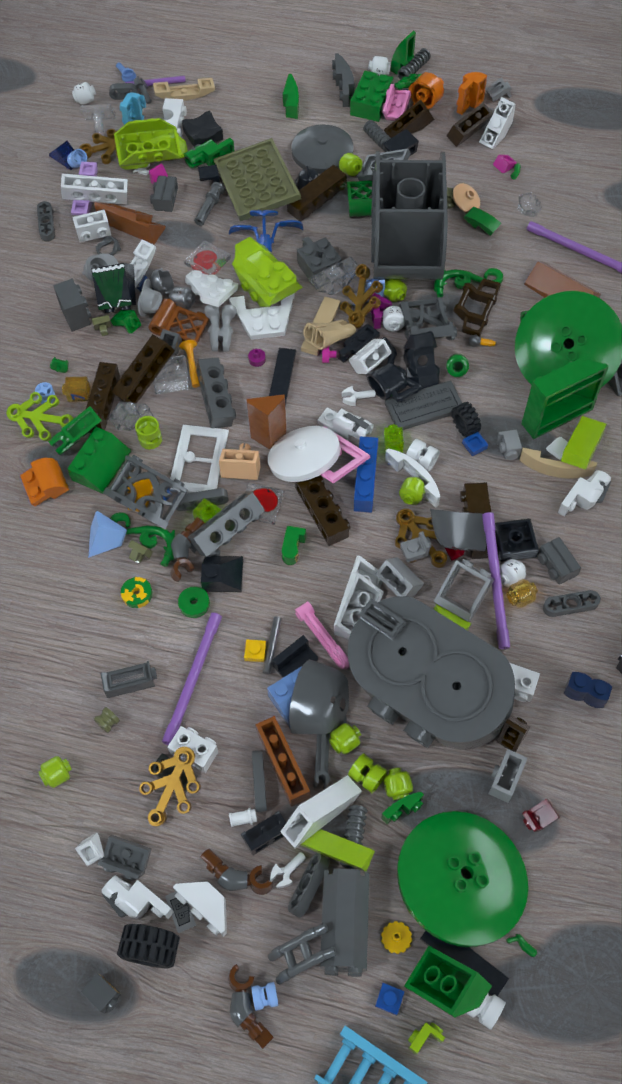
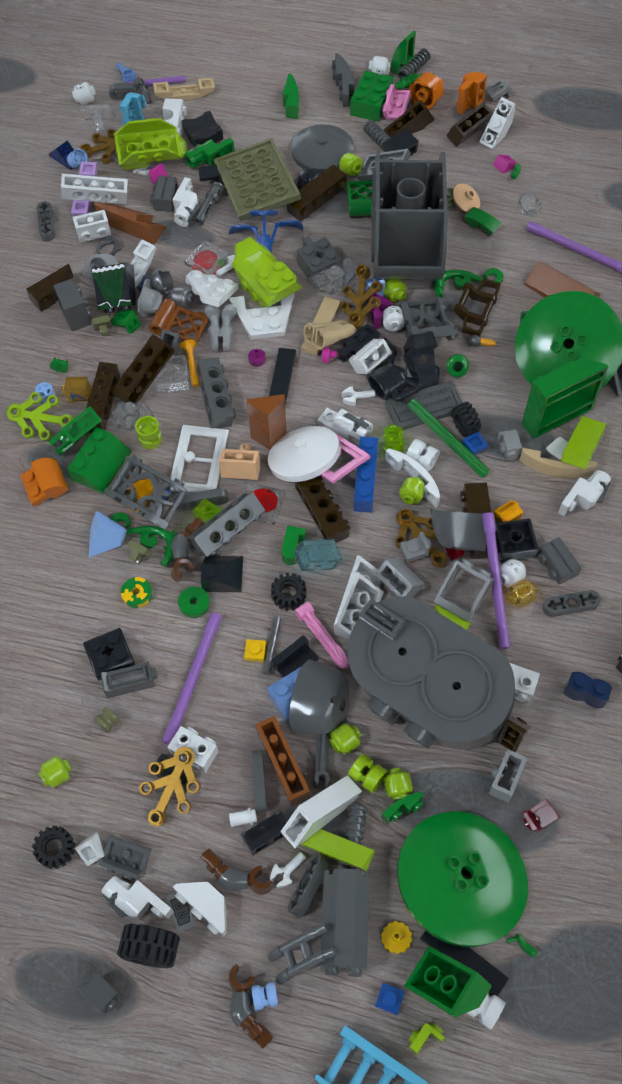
none -> dark brown slope [26,264,74,312]
none -> black tyre [32,826,75,869]
none -> black brick [83,628,135,681]
none -> white plate [172,177,200,227]
none -> white bar [216,255,235,277]
none -> black tyre [271,572,307,611]
none -> clear light blue brick [294,539,342,572]
none -> green axle [408,399,490,478]
none -> light orange piece [493,500,524,522]

